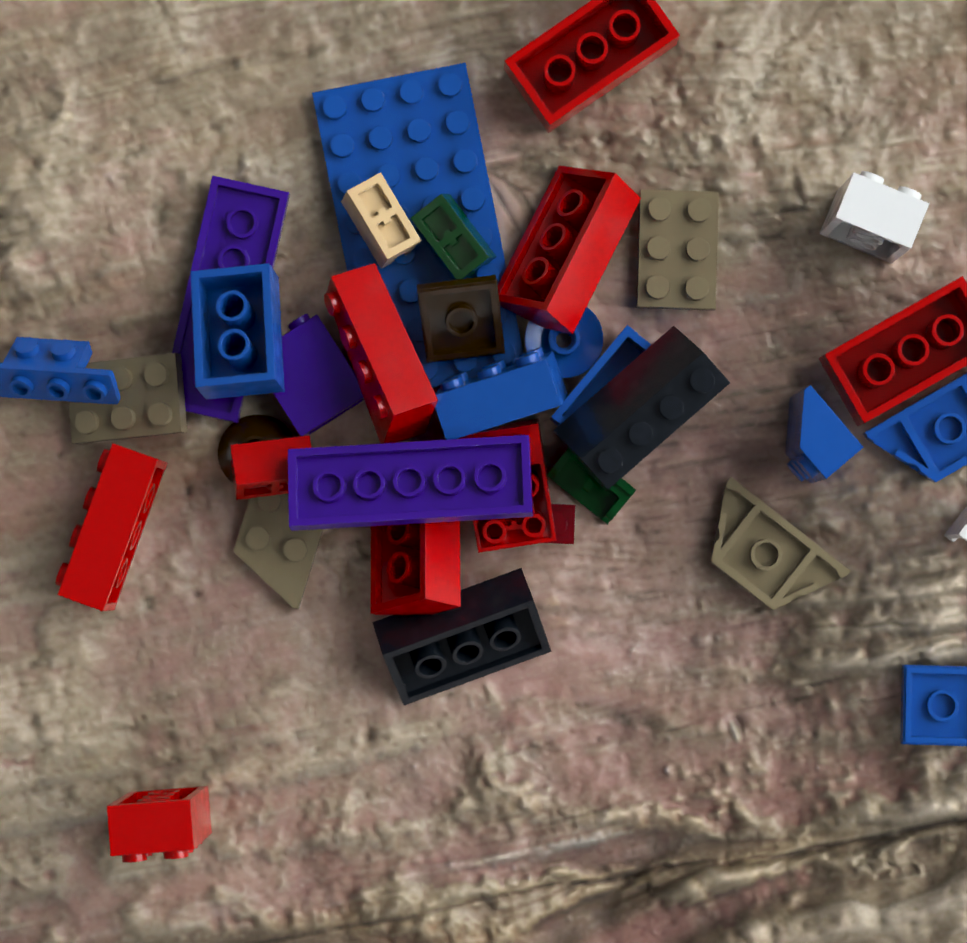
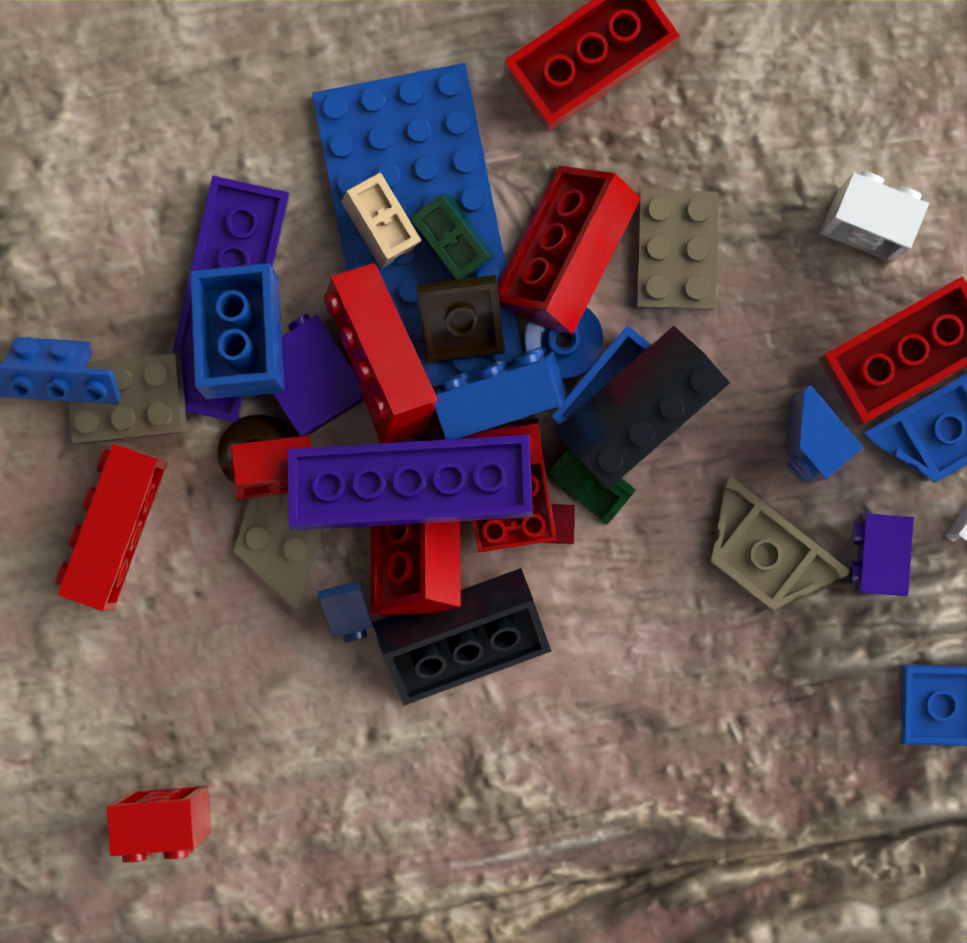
none -> dark blue slope [317,581,374,643]
none -> dark purple brick [849,513,914,596]

